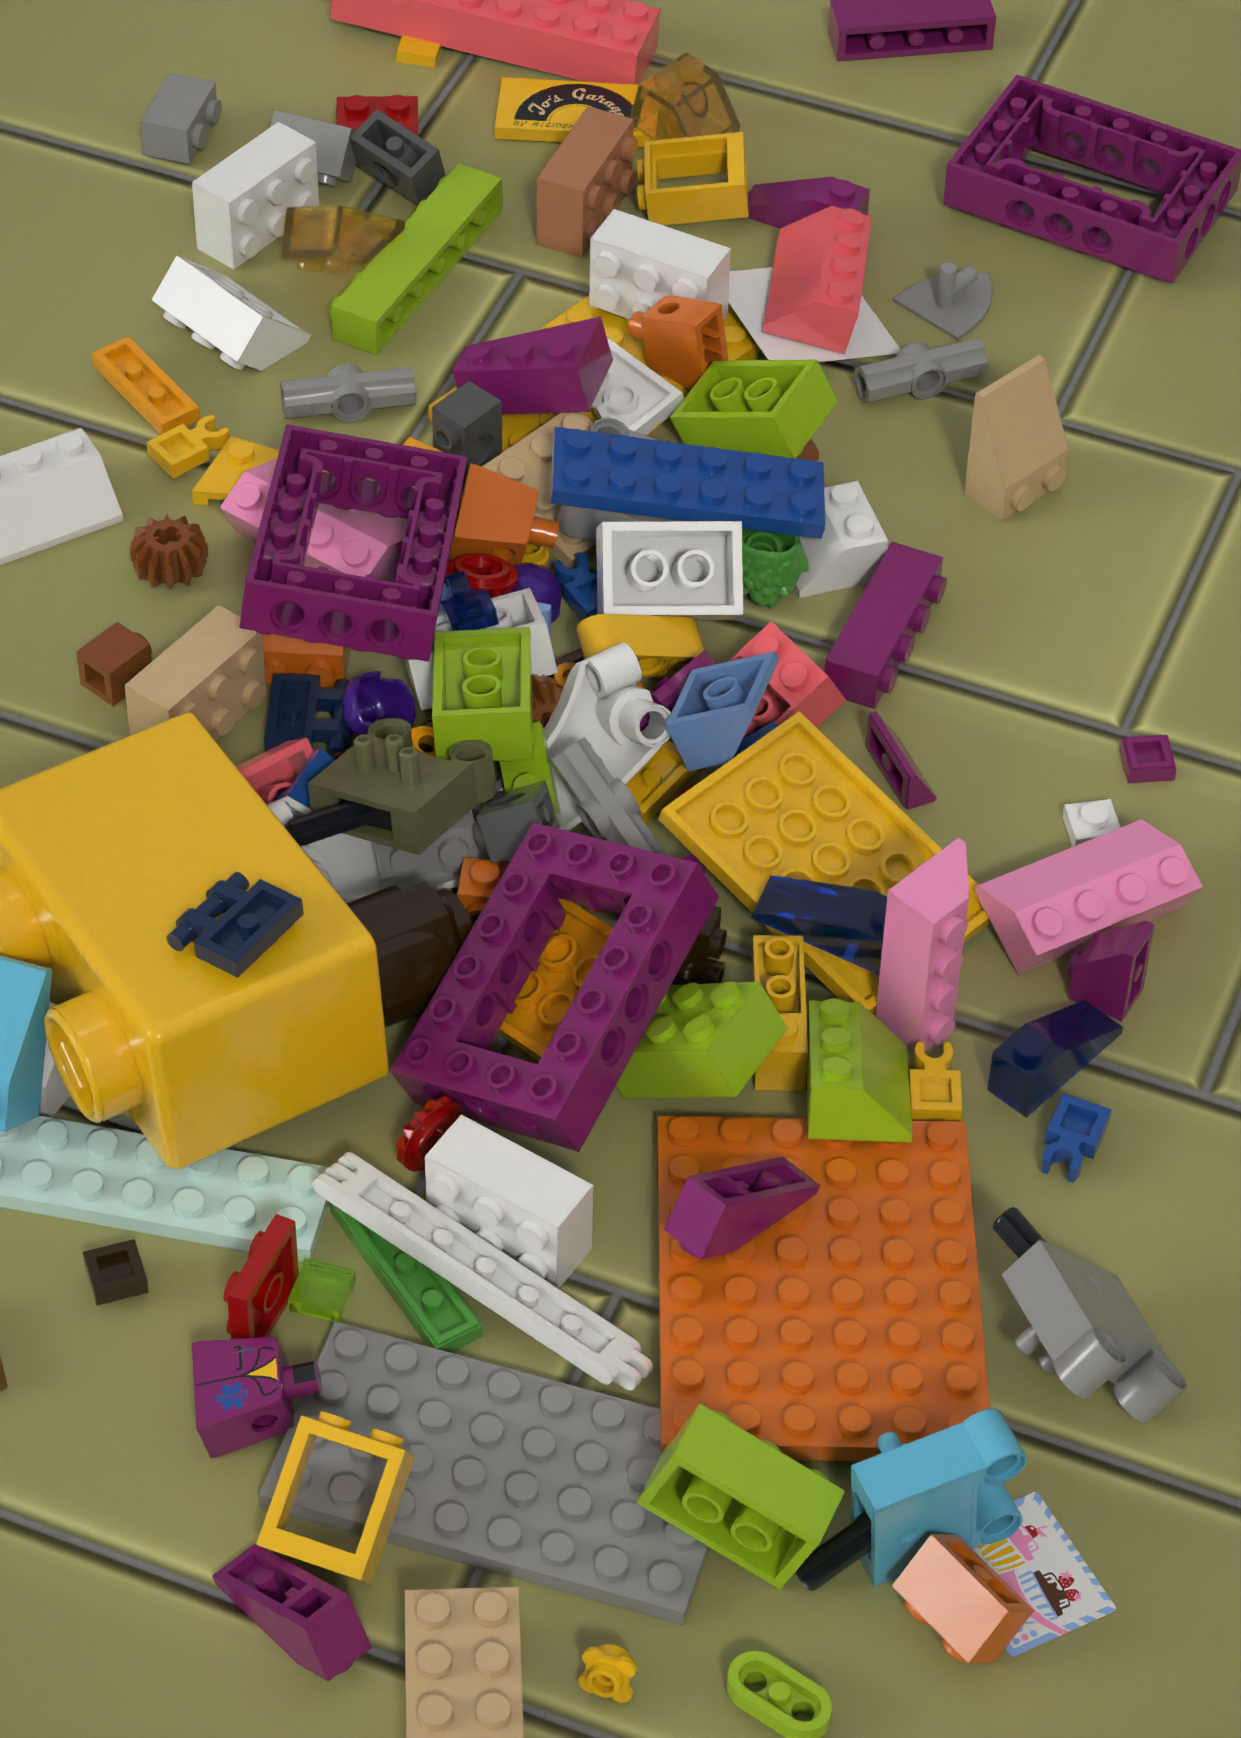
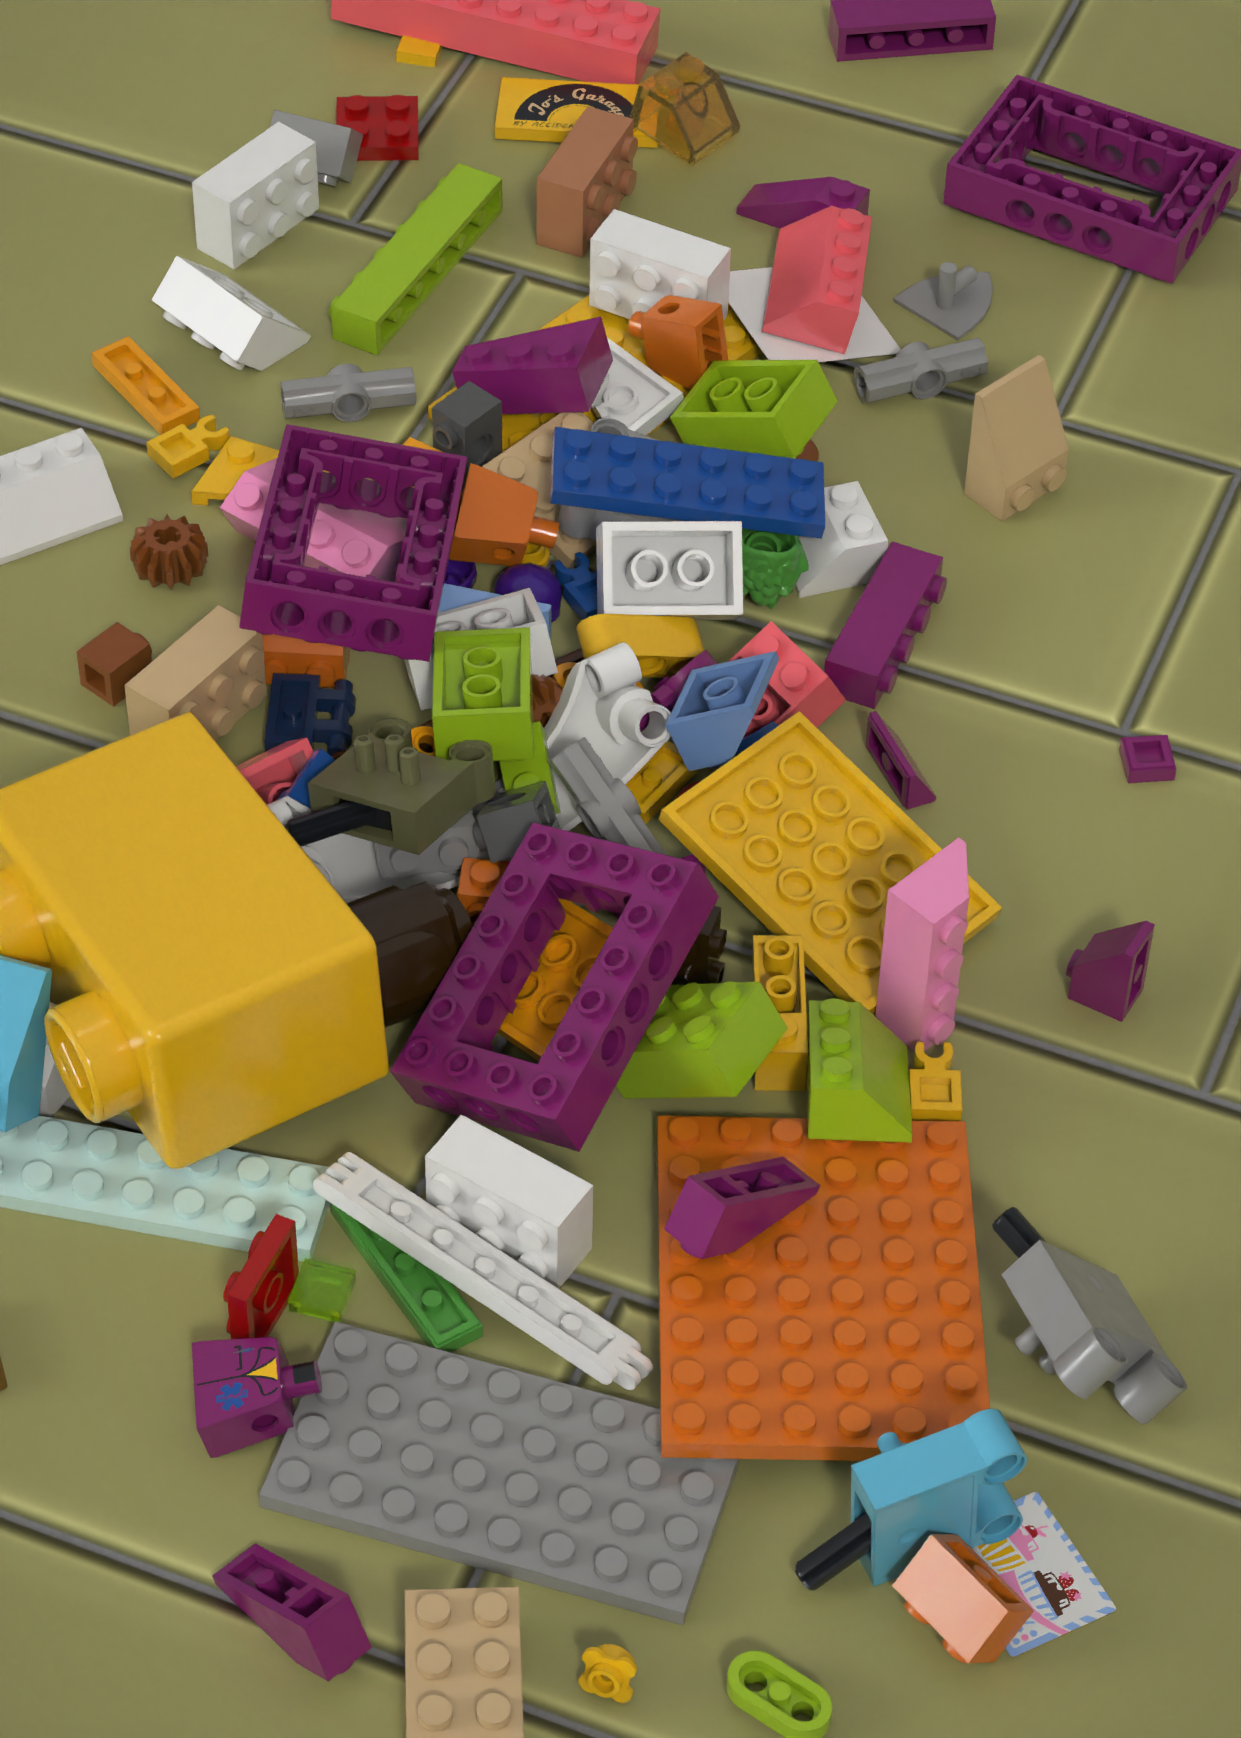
dark brown plate [83,1239,149,1306] -> none
light grey brick [140,73,222,164] -> none
dark blue plate [166,872,304,978] -> none
yellow window [256,1411,415,1584] -> none
clear yellow slope [281,205,406,272] -> none
dark purple hair [341,671,416,736] -> none
dark grey brick [350,109,446,205] -> none
red gear [396,1095,464,1172] -> none
clear blue plate [441,570,499,631] -> none
red gear [445,553,518,599] -> none
lime brick [636,1403,845,1590] -> none
yellow window [637,132,749,225] -> none
clear blue slope [751,875,887,975] -> none
bright pink slope [974,819,1203,975] -> none
clear blue slope [987,1000,1123,1118] -> none
blue plate [1041,1093,1112,1183] -> none
white plate [1062,799,1121,847] -> none

